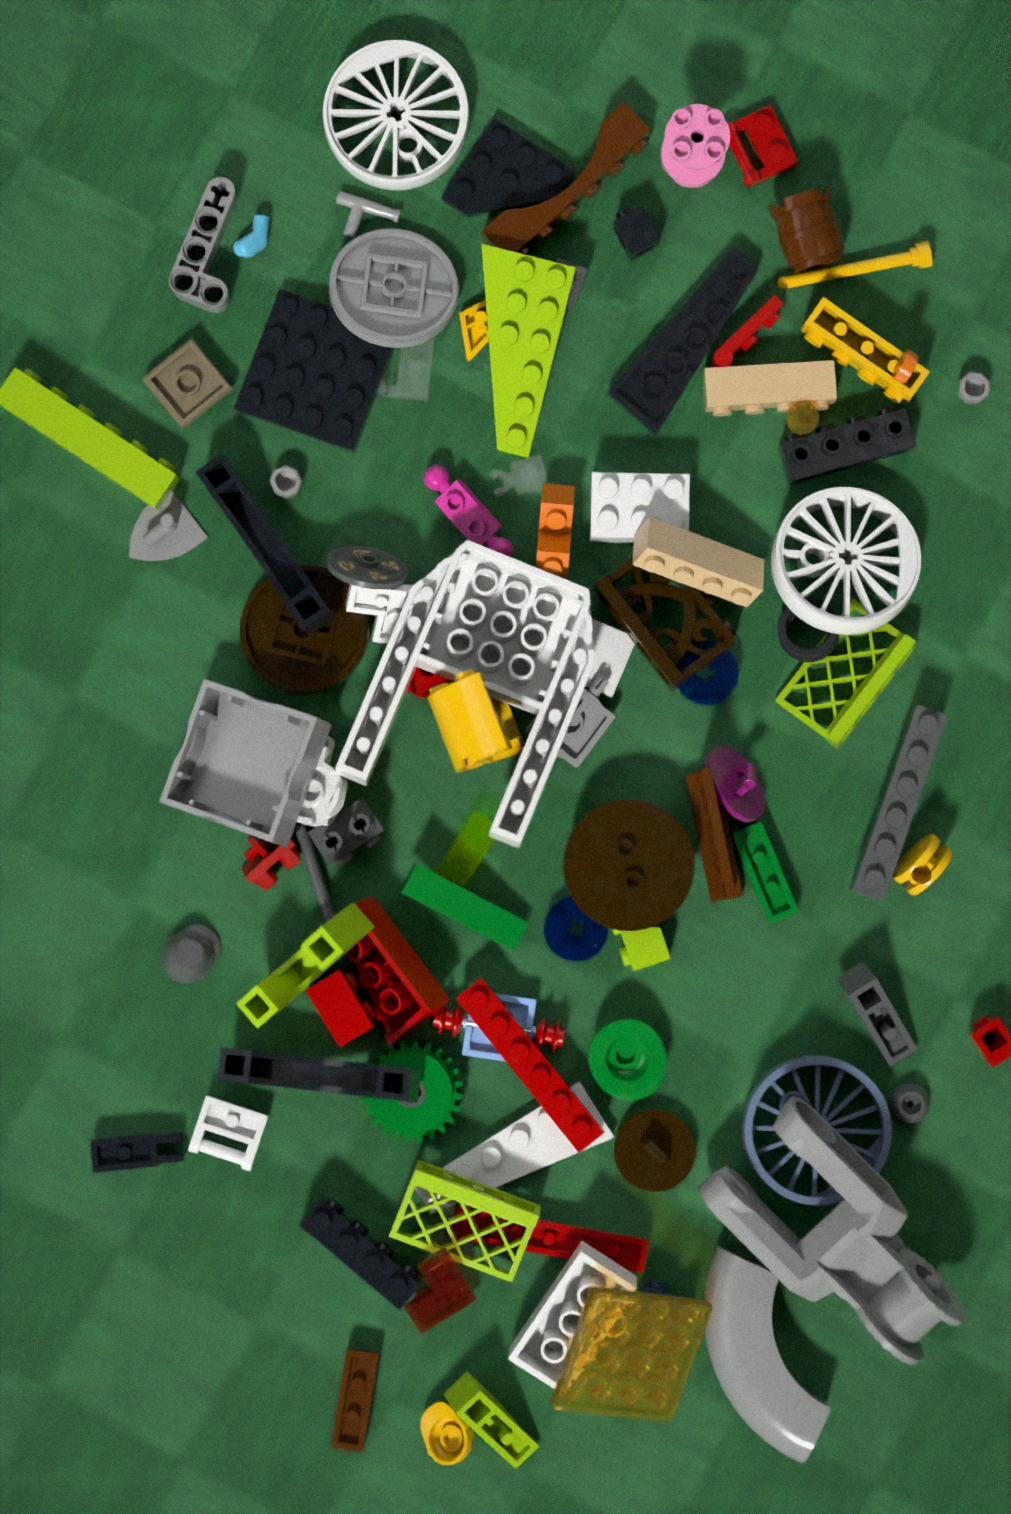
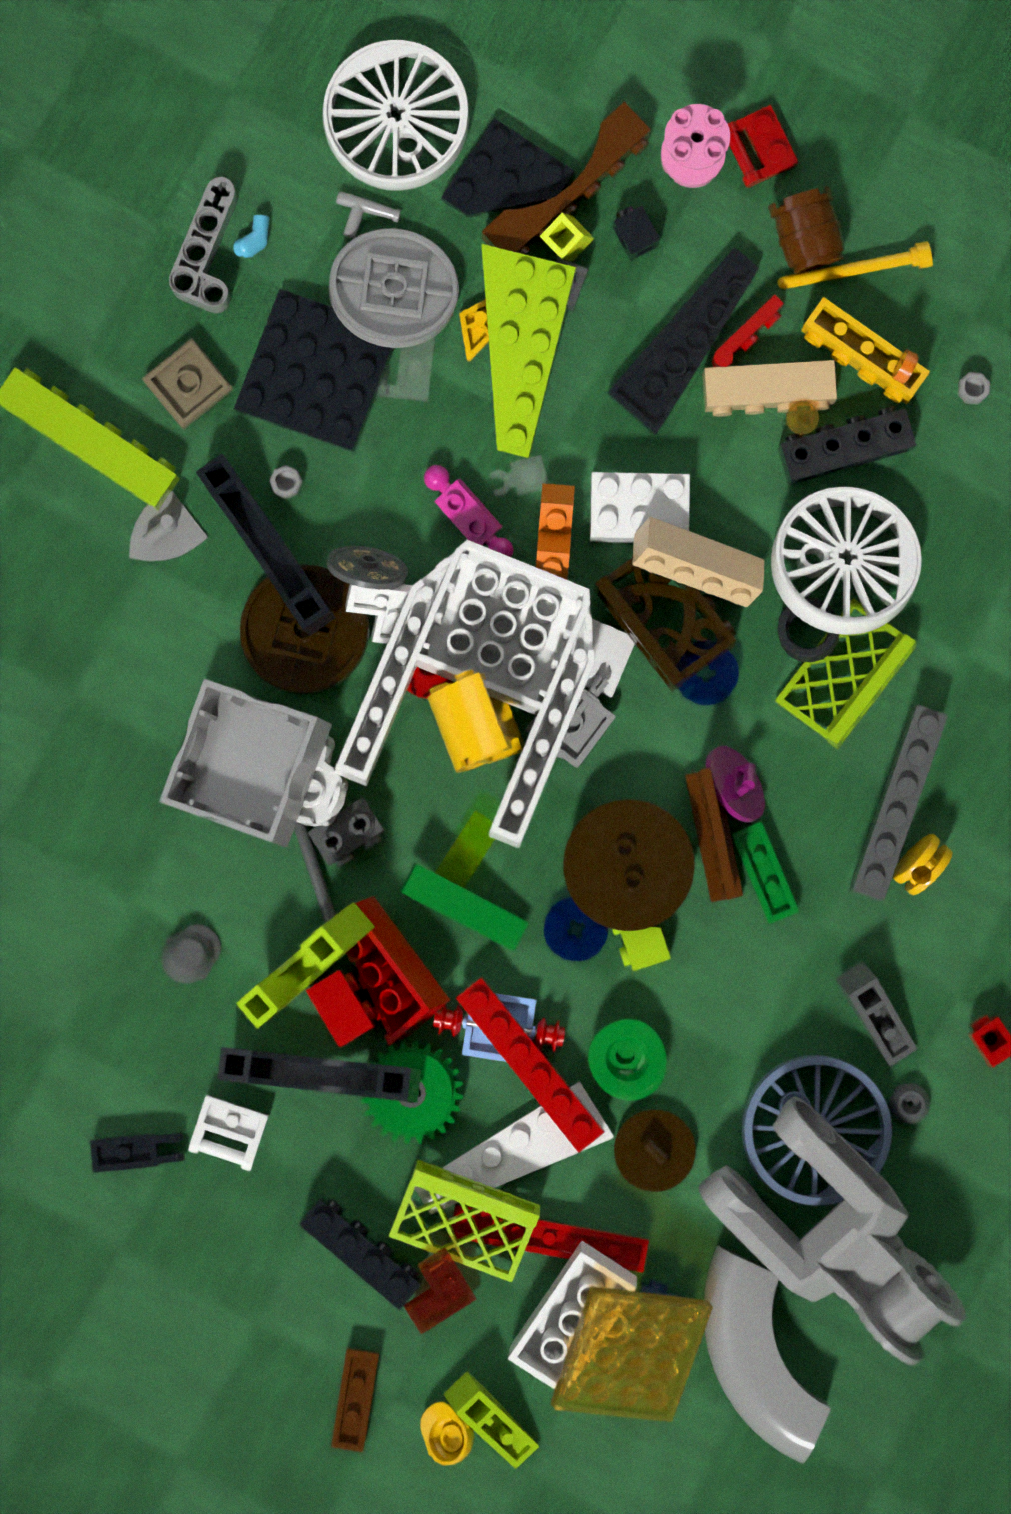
red hips [240,835,301,891] -> none
none -> neon yellow brick [540,213,594,262]

